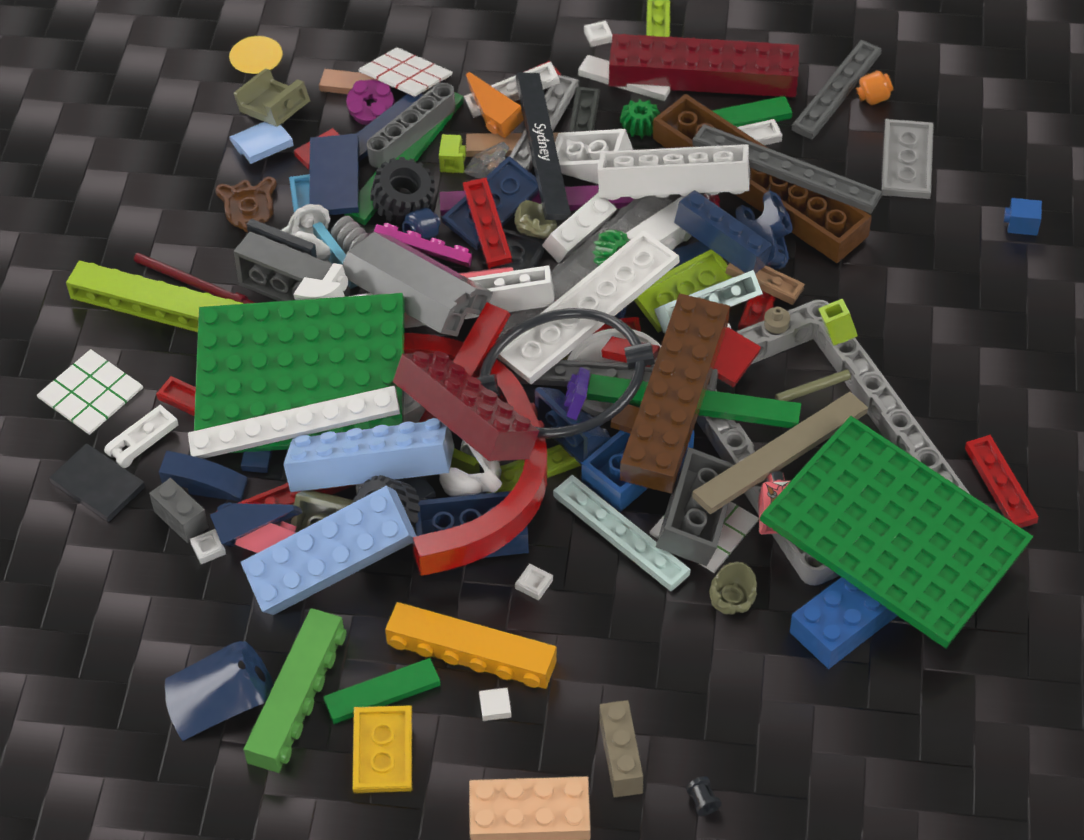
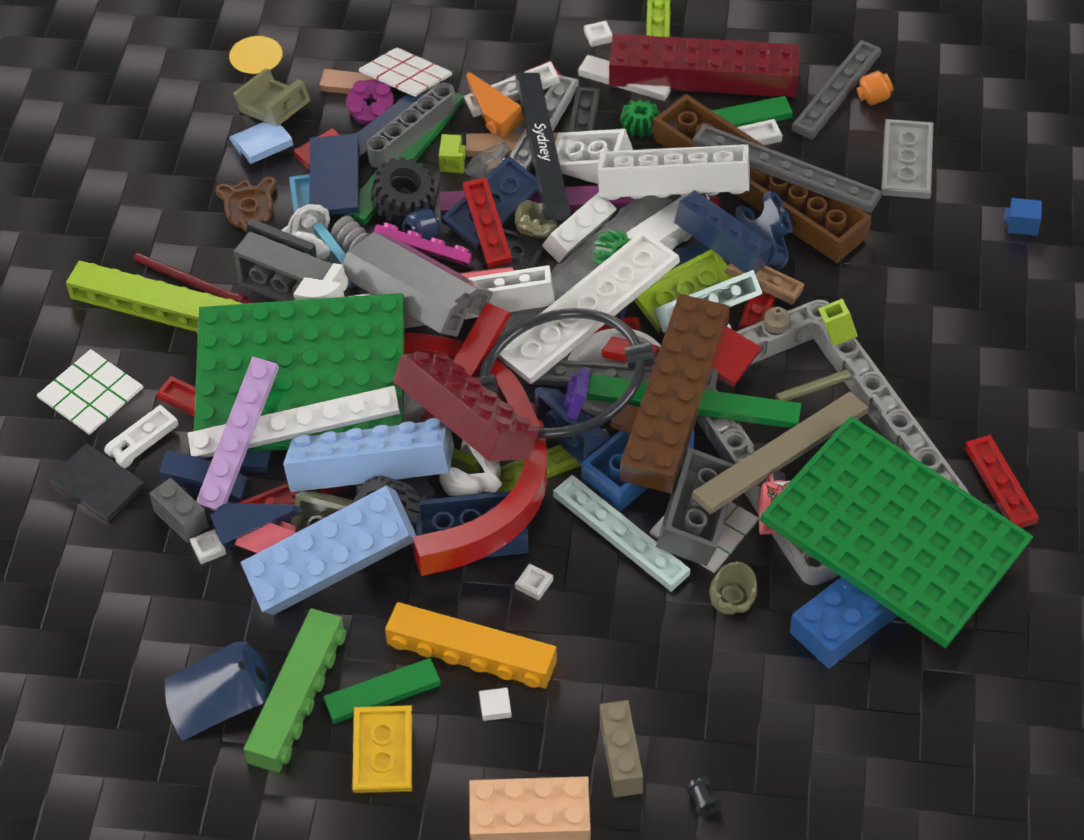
none -> lavender plate [196,357,279,512]

